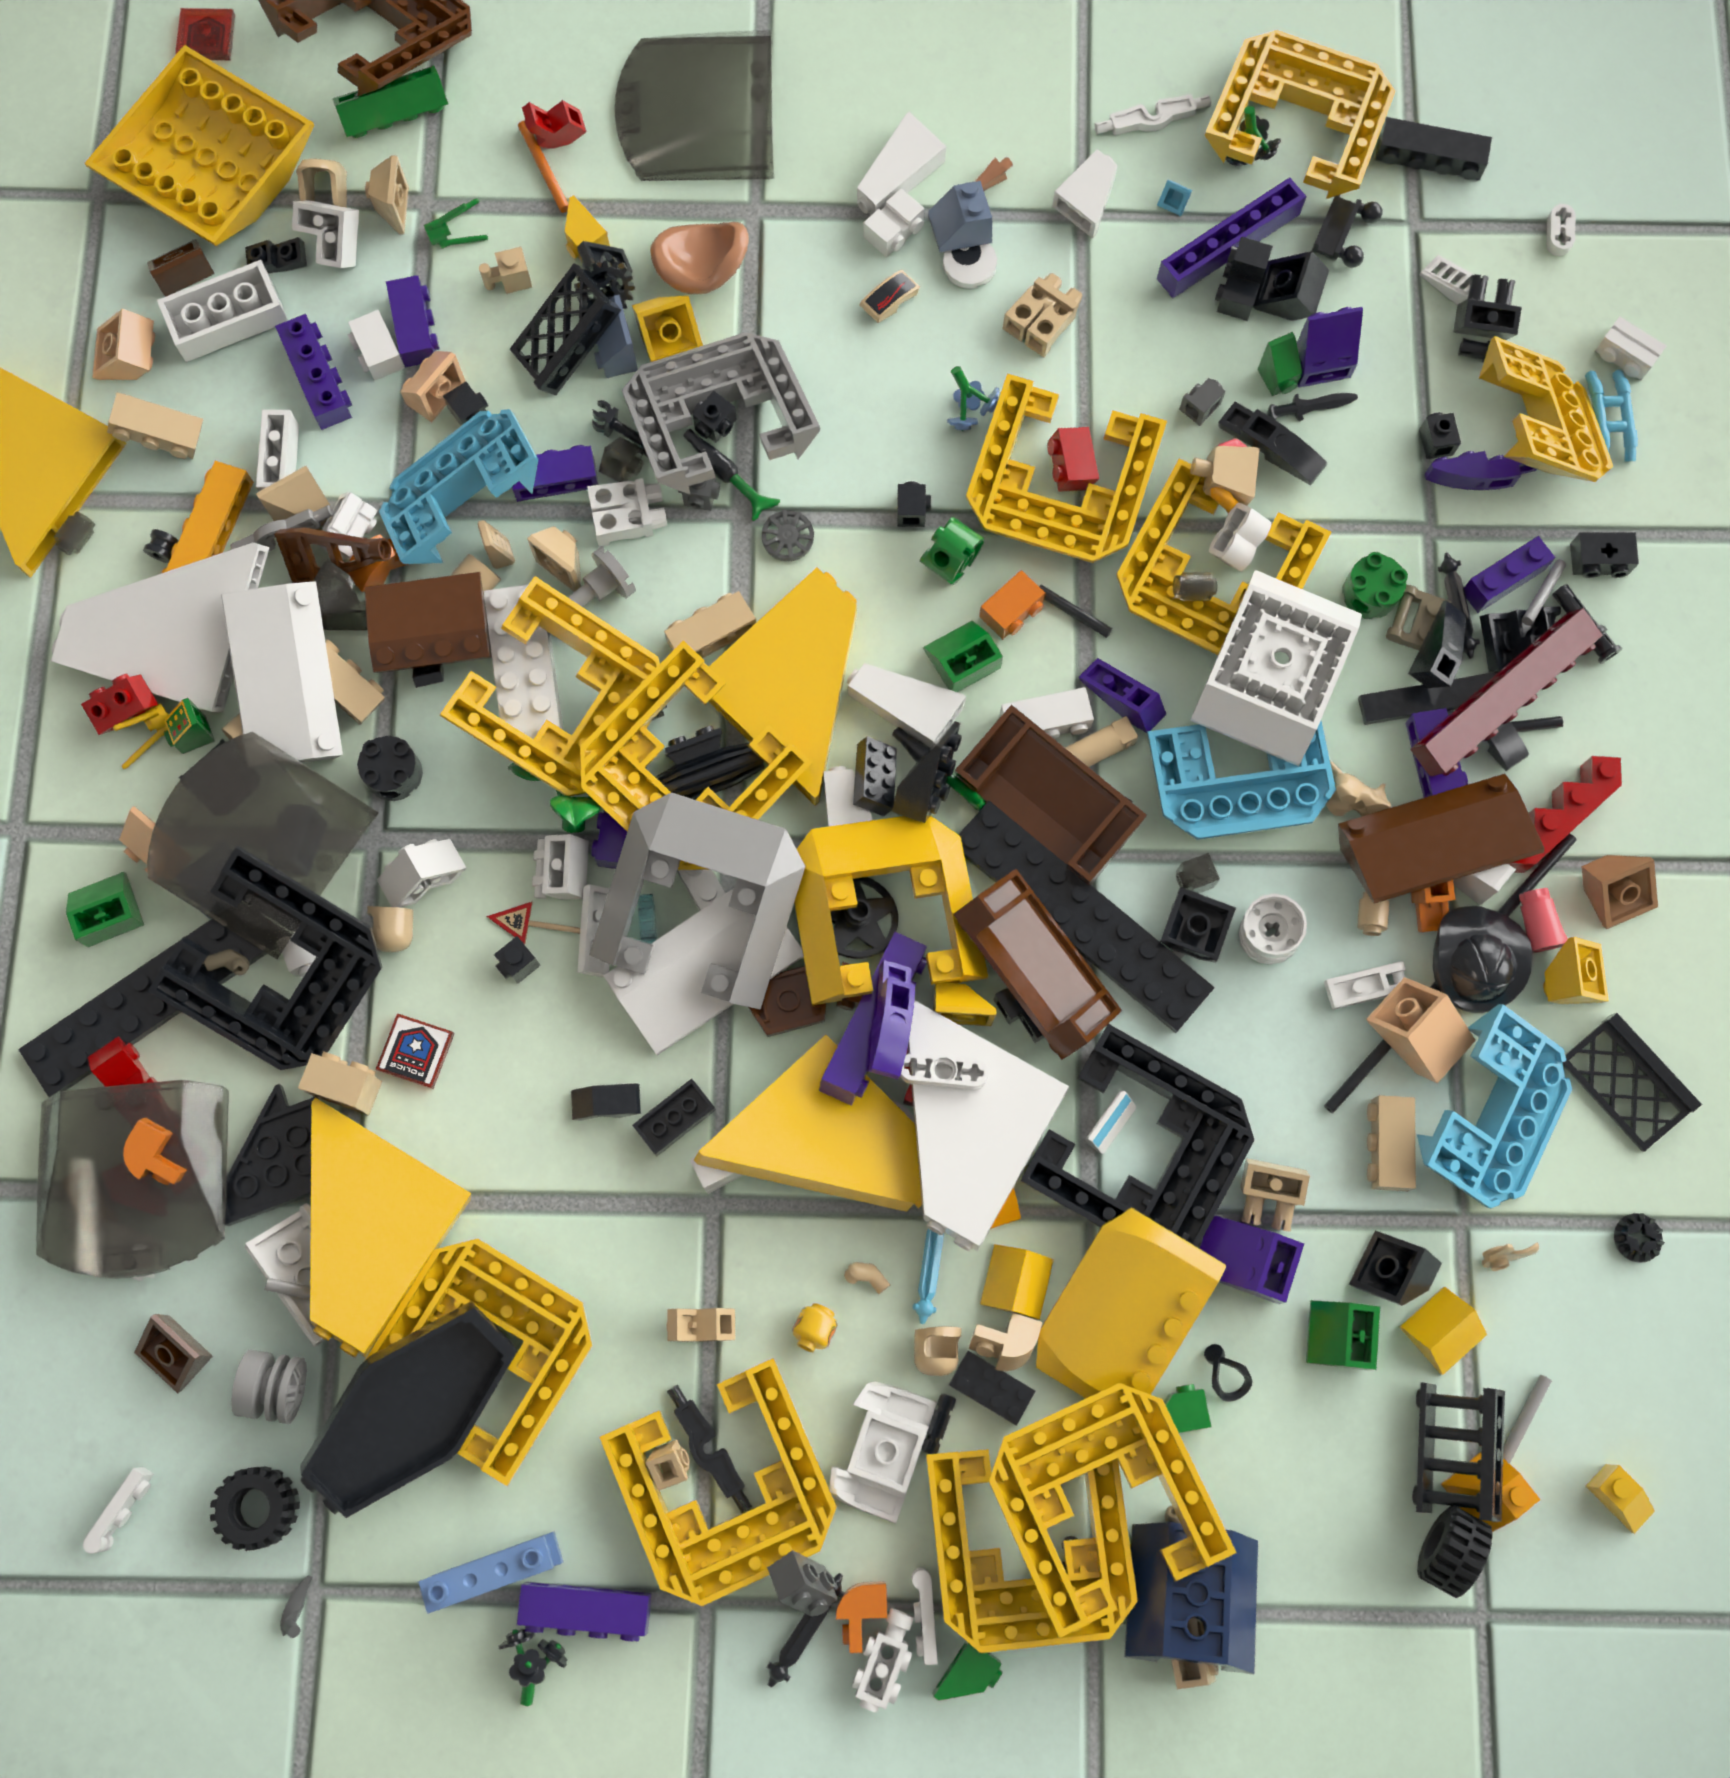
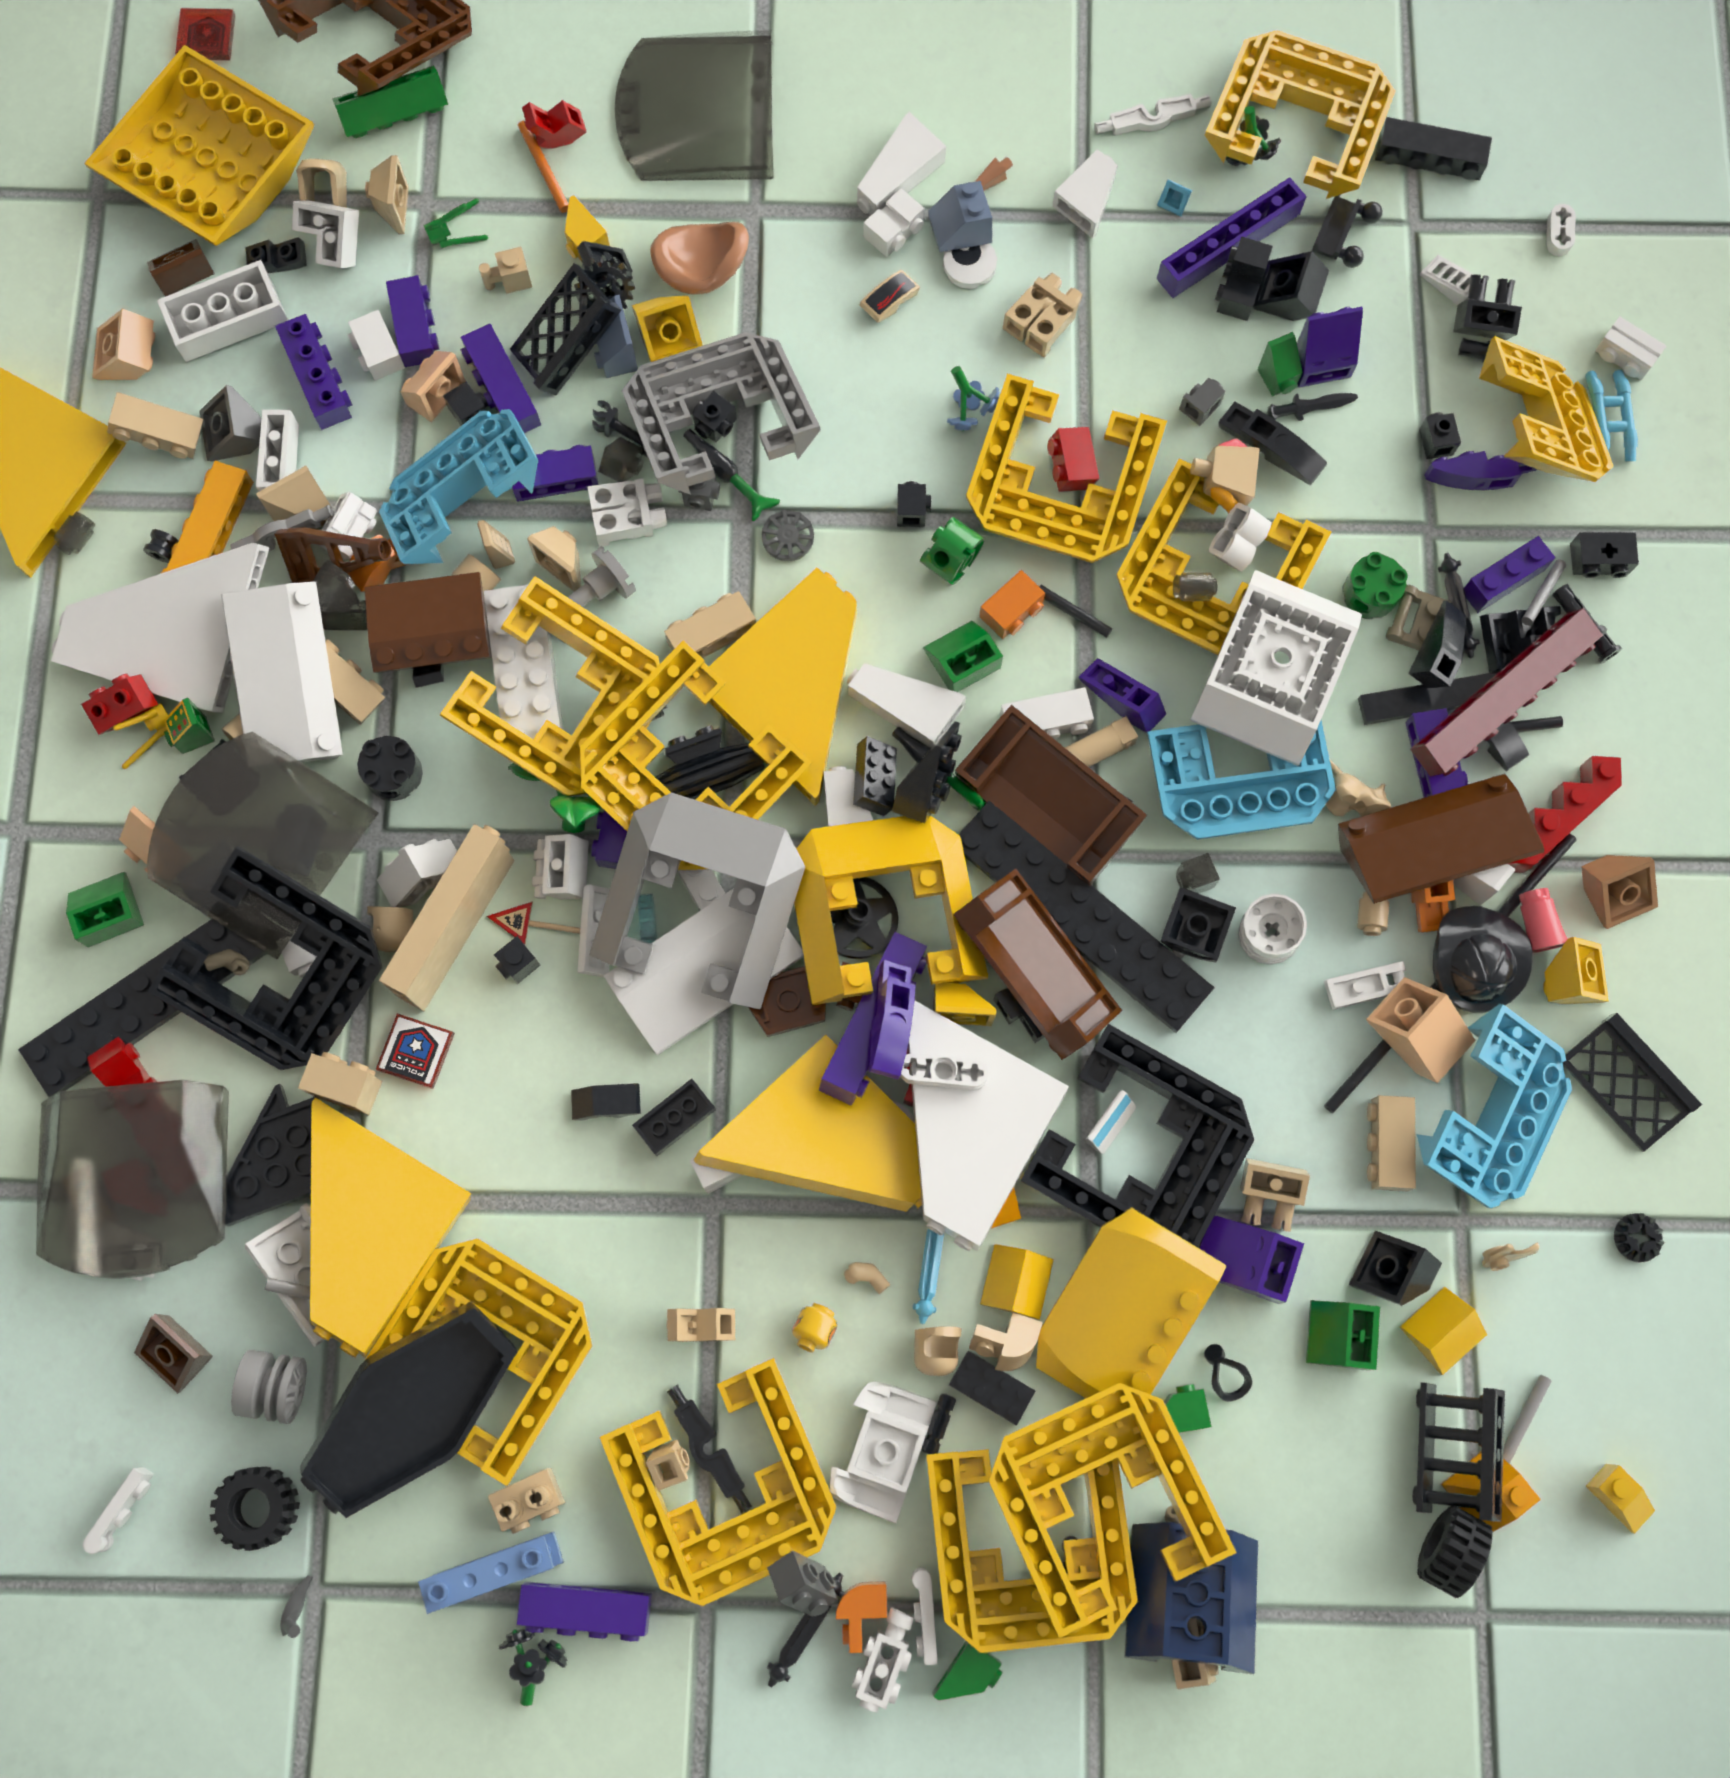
orange brick [123,1117,187,1185] -> none
none -> dark grey slope [199,385,261,461]
none -> tan brick [378,824,514,1011]
none -> dark purple brick [460,323,541,433]
none -> tan brick [488,1468,565,1534]

